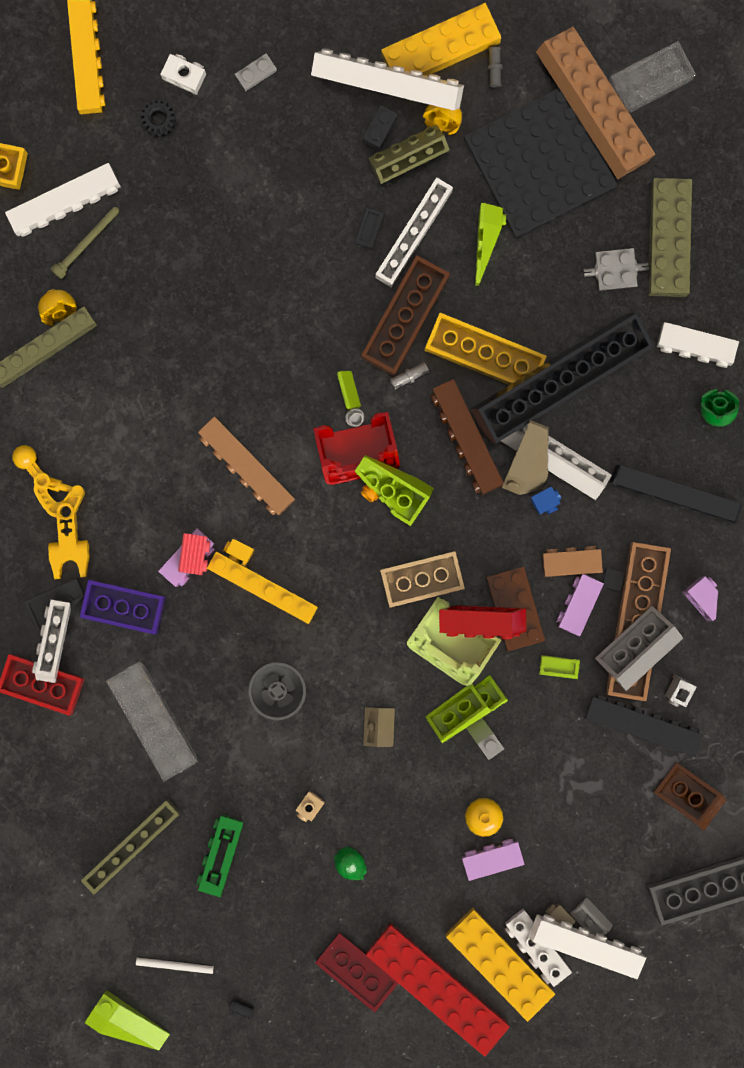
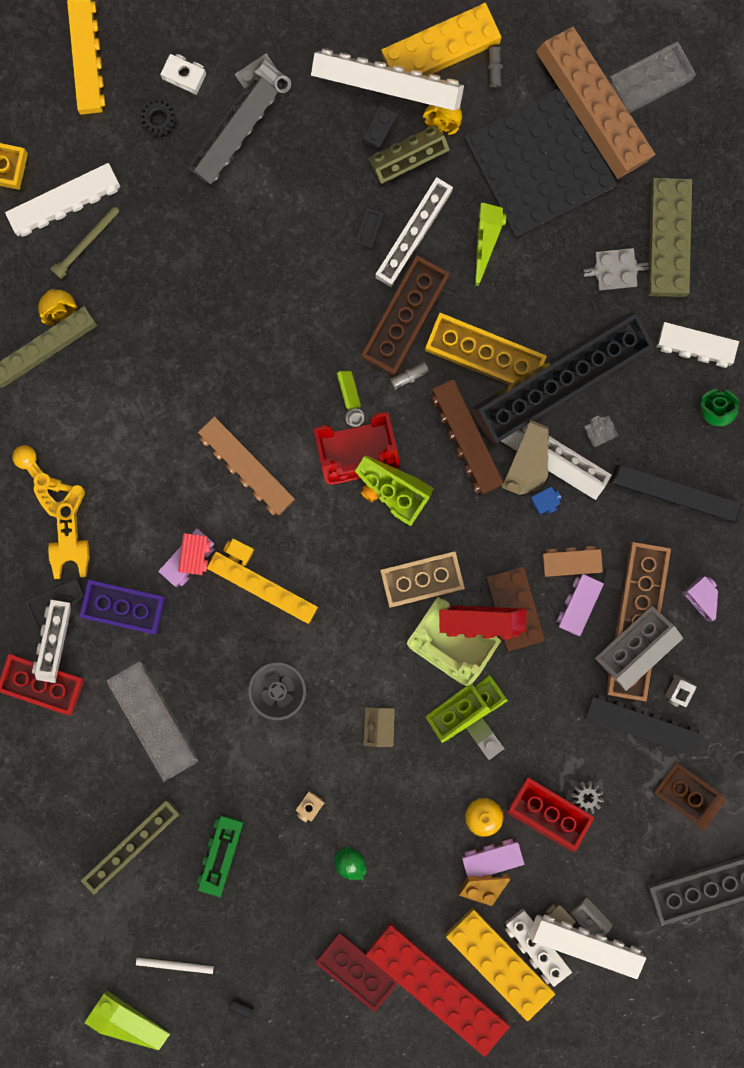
lime tile [539,655,580,679] -> none
none -> dark grey brick [187,76,278,184]
none -> light grey piece [253,59,291,93]
none -> pearl gold wing [458,873,511,906]
none -> red slope [506,778,595,852]
none -> light grey gear [571,781,604,814]
none -> clear brick [585,415,618,447]

